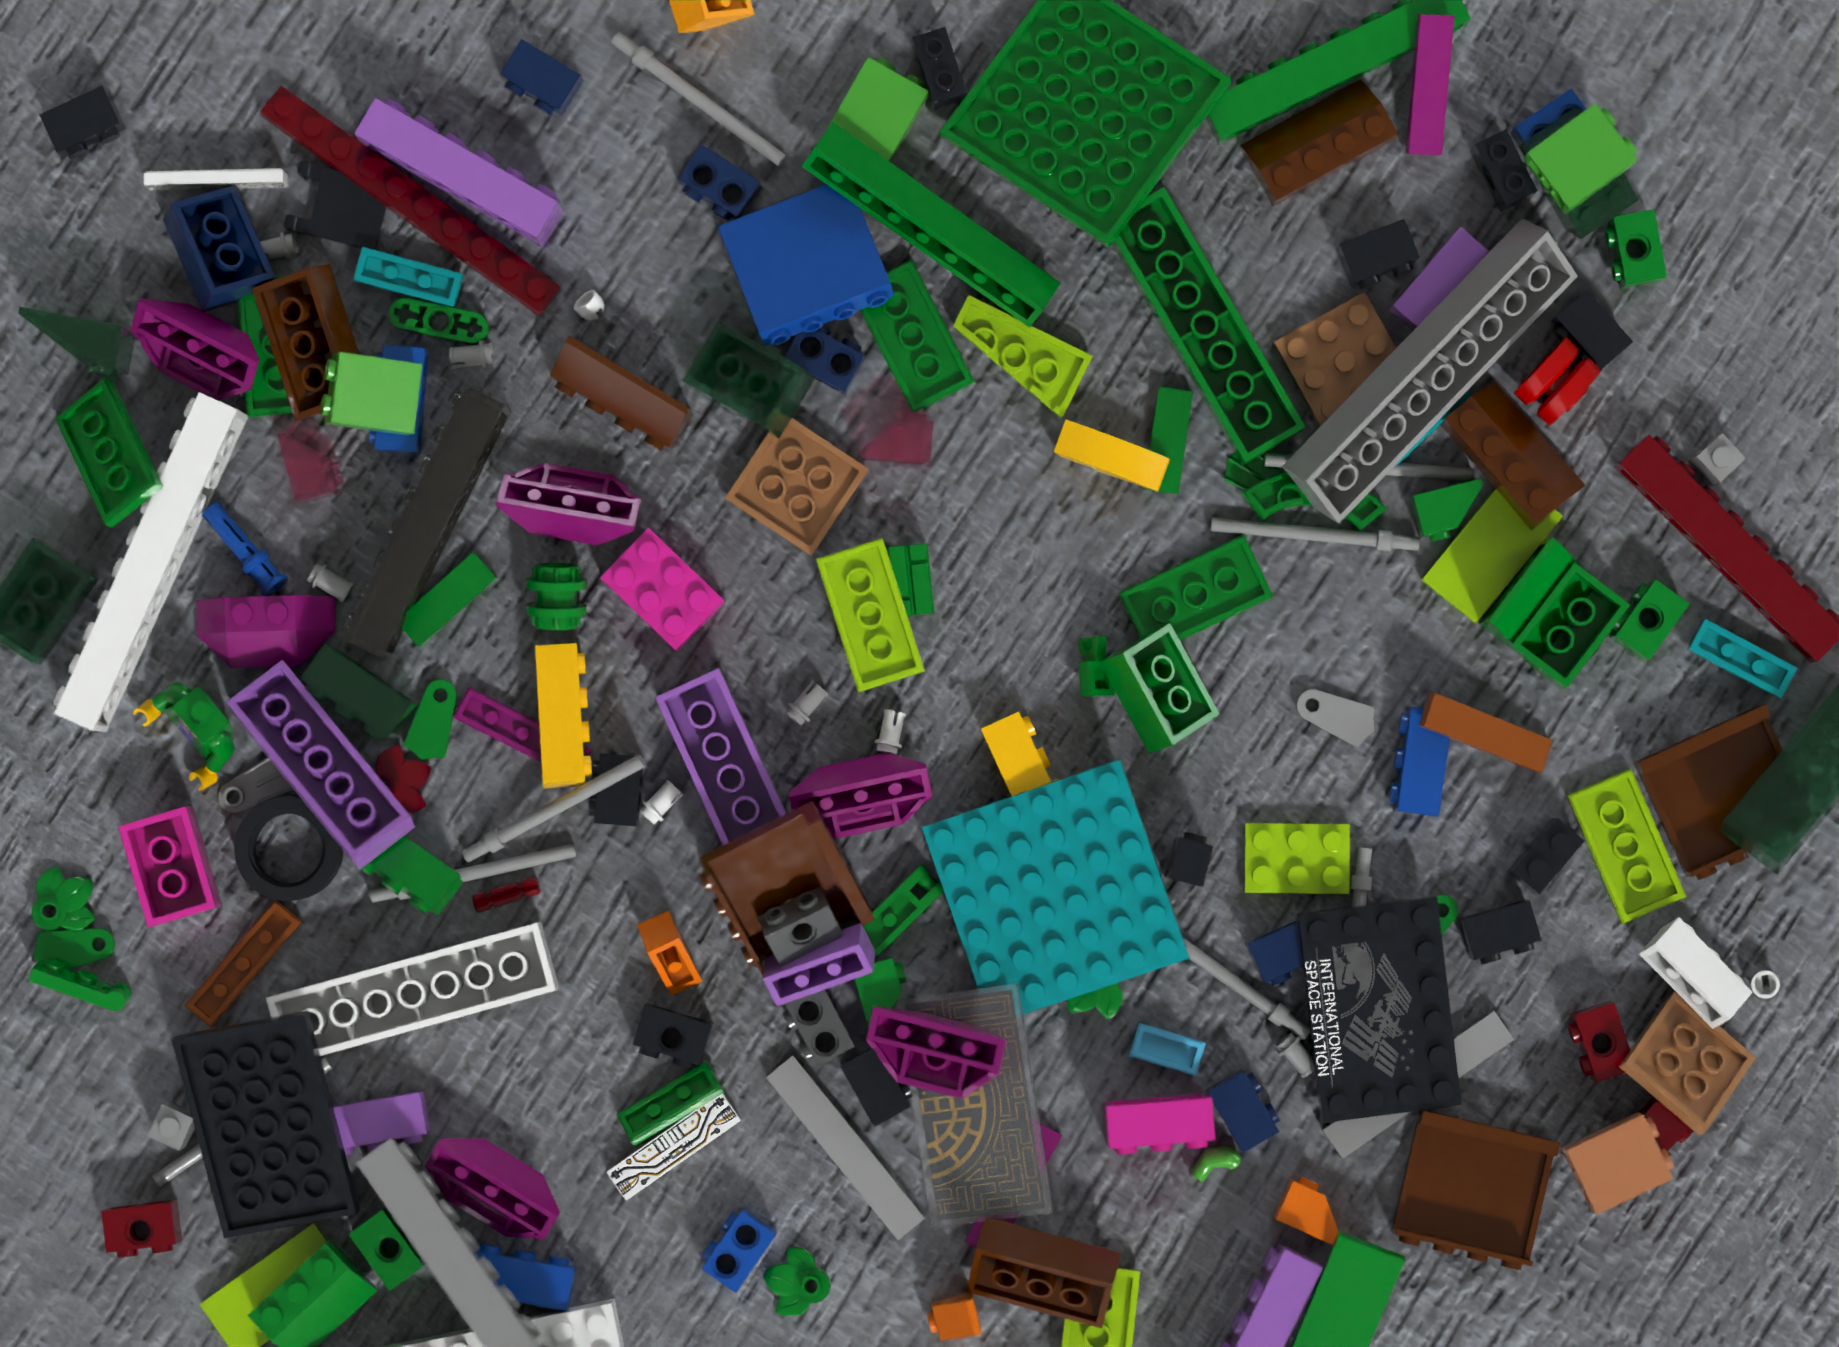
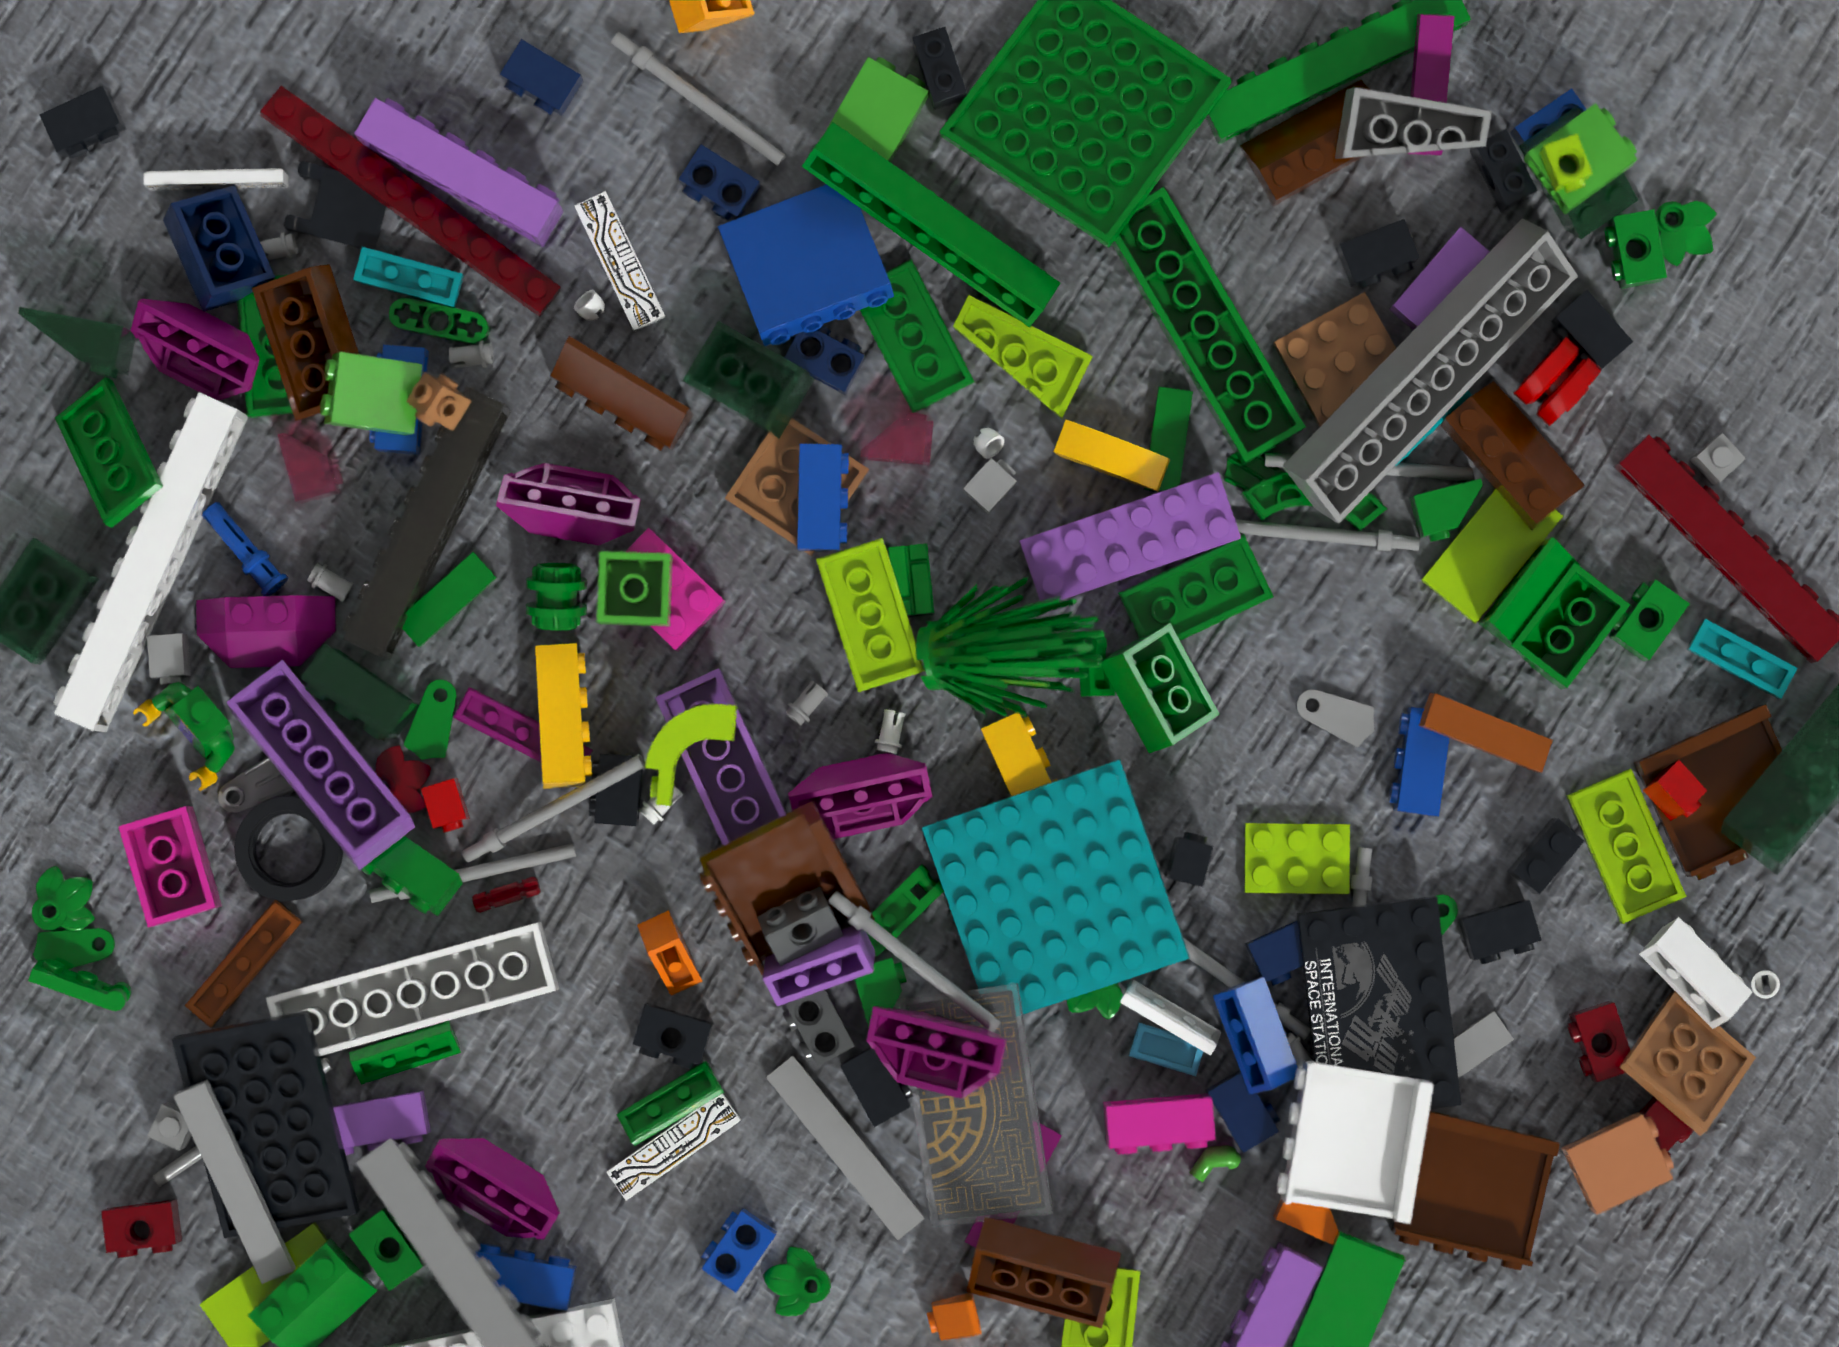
none -> light grey brick [147,633,191,685]
none -> light grey tile [173,1080,296,1284]
none -> green plate [349,1021,461,1085]
none -> medium nougat brick [406,372,472,431]
none -> red brick [421,778,470,833]
none -> white tile [575,191,665,332]
none -> bright green brick [597,551,673,627]
none -> lime arch [645,704,738,806]
none -> blue brick [797,444,849,552]
none -> light grey bar [828,891,1001,1032]
none -> green plant [916,577,1105,717]
none -> light grey brick [963,458,1017,514]
none -> white hinge [973,428,1004,459]
none -> medium lavender brick [1019,472,1241,601]
none -> white tile [1120,979,1221,1056]
none -> blue brick [1213,977,1298,1095]
none -> white panel [1277,1060,1434,1224]
none -> light grey wedge [1335,88,1492,159]
none -> lime brick [1539,134,1593,193]
none -> red brick [1643,760,1708,821]
none -> green plate [1655,201,1717,266]

